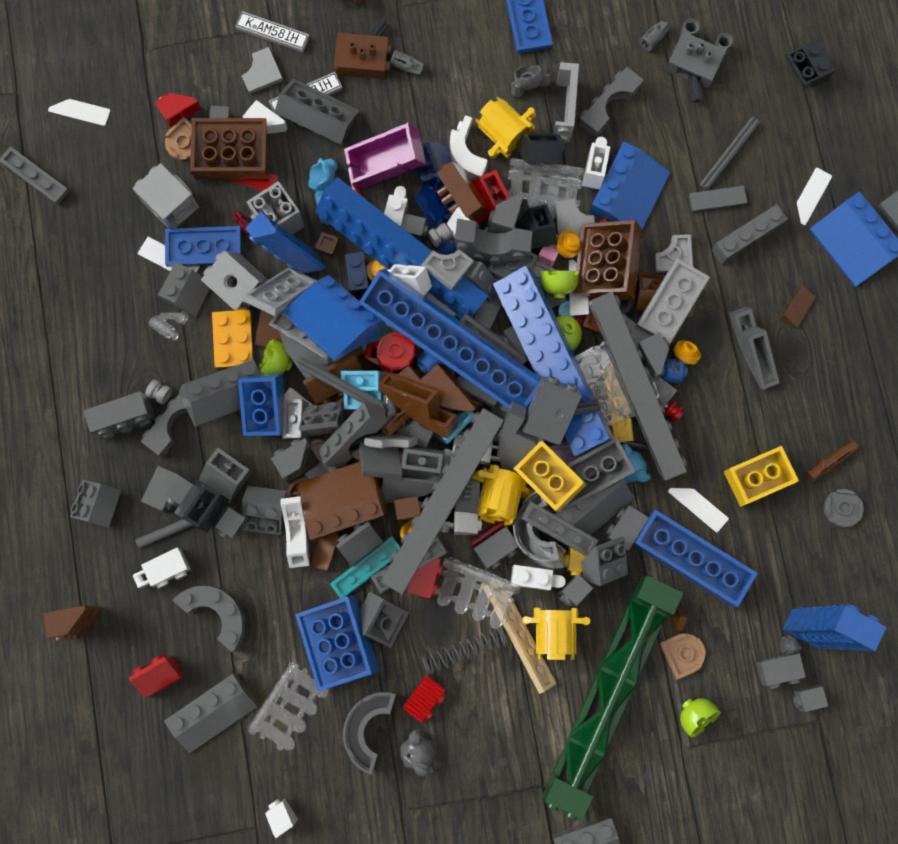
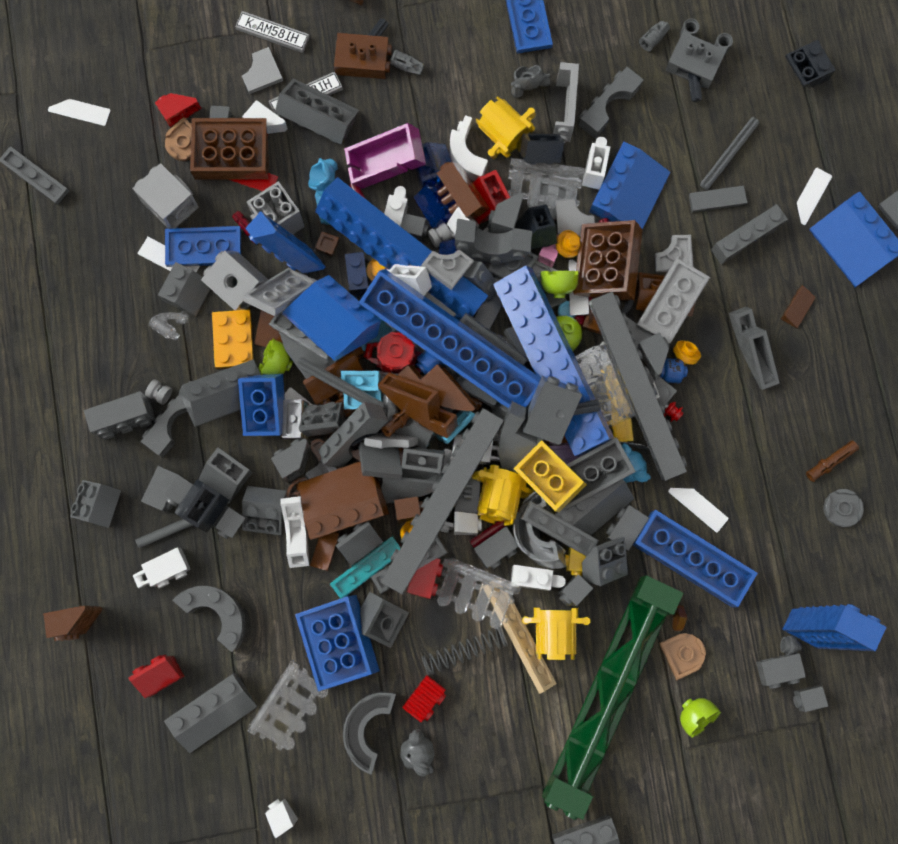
yellow brick [724,446,799,507] -> none

